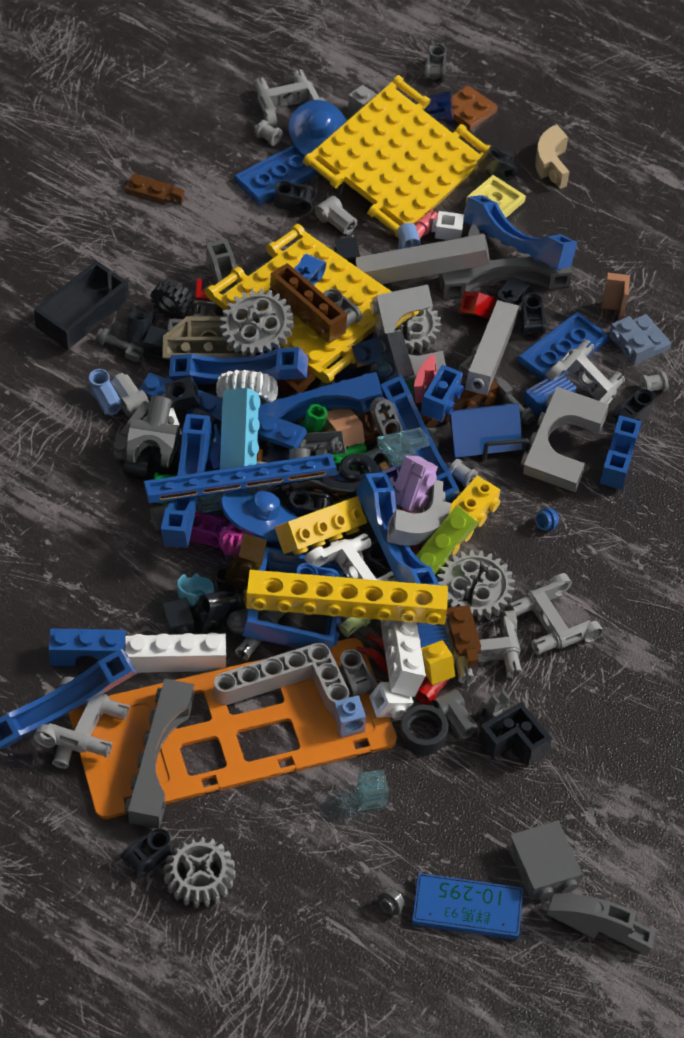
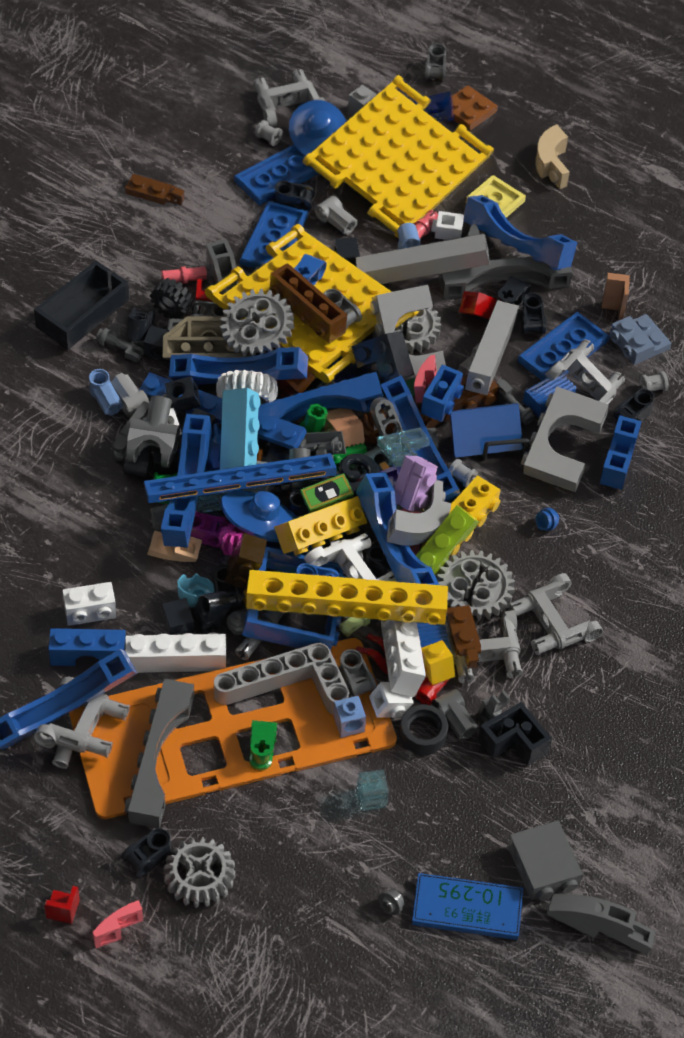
black piece [477,146,518,180] -> none
none -> red panel [44,886,80,924]
none -> white brick [63,582,116,626]
none -> coral slope [93,900,143,948]
none -> light nougat slope [147,531,202,562]
none -> coral pin [161,266,207,284]
none -> blue tile [240,201,308,269]
none -> green piece [249,720,277,770]
none -> tile [300,473,354,513]

